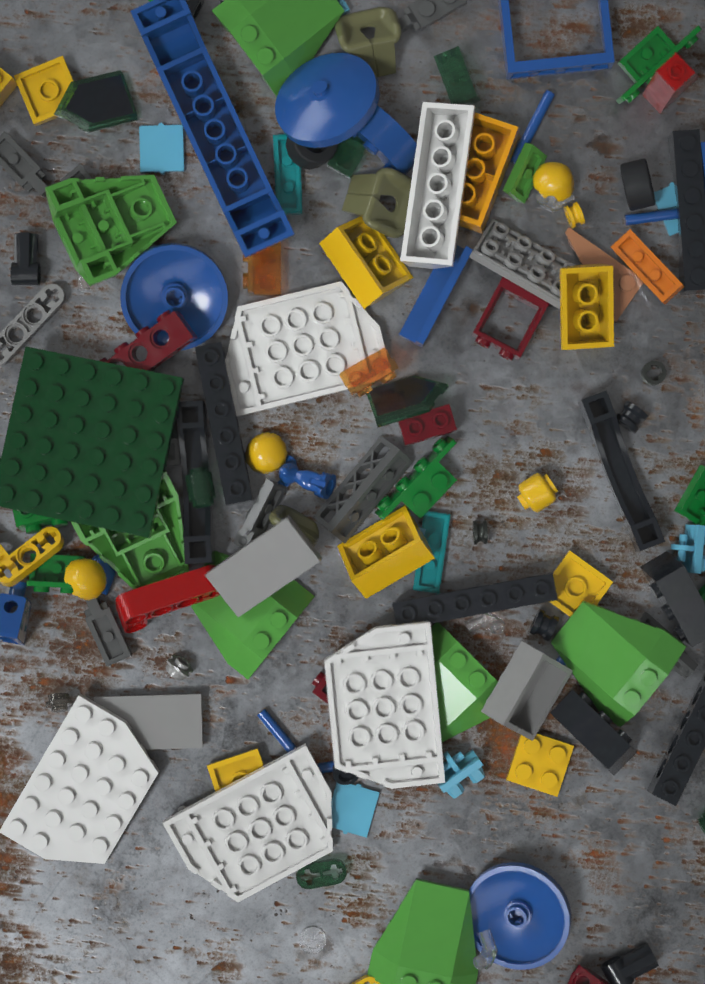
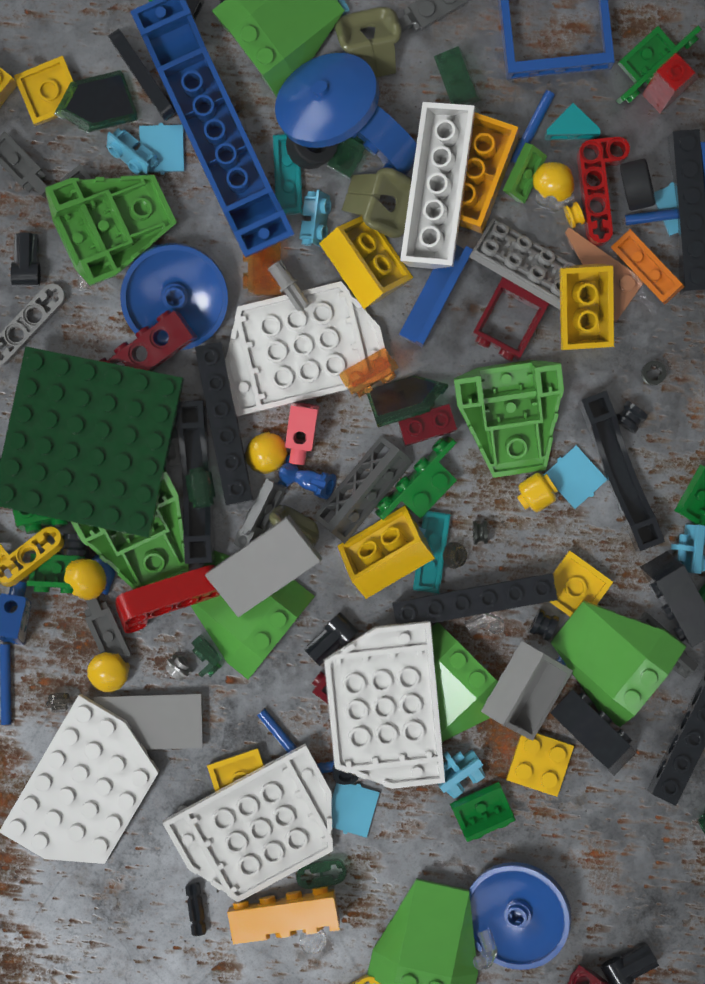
none -> blue bar [0,644,12,725]
none -> black wheel [62,533,89,556]
none -> yellow hair [87,652,130,692]
none -> medium azure hinge [106,128,159,175]
none -> black beam [108,28,176,121]
none -> black axle [185,882,206,936]
none -> clear green bracket [191,634,223,678]
none -> light orange wedge [227,886,340,944]
none -> light grey axle [268,260,309,311]
none -> coral torso [285,402,320,465]
none -> medium azure hinge [299,190,331,248]
none -> black piece [304,612,359,666]
none -> clear smoke plate [443,542,467,569]
none -> green bracket [450,782,516,842]
none -> bright green wedge [454,360,564,478]
none -> teal slope [544,103,600,140]
none -> medium azure piece [544,445,608,509]
none -> red beam [577,137,630,247]

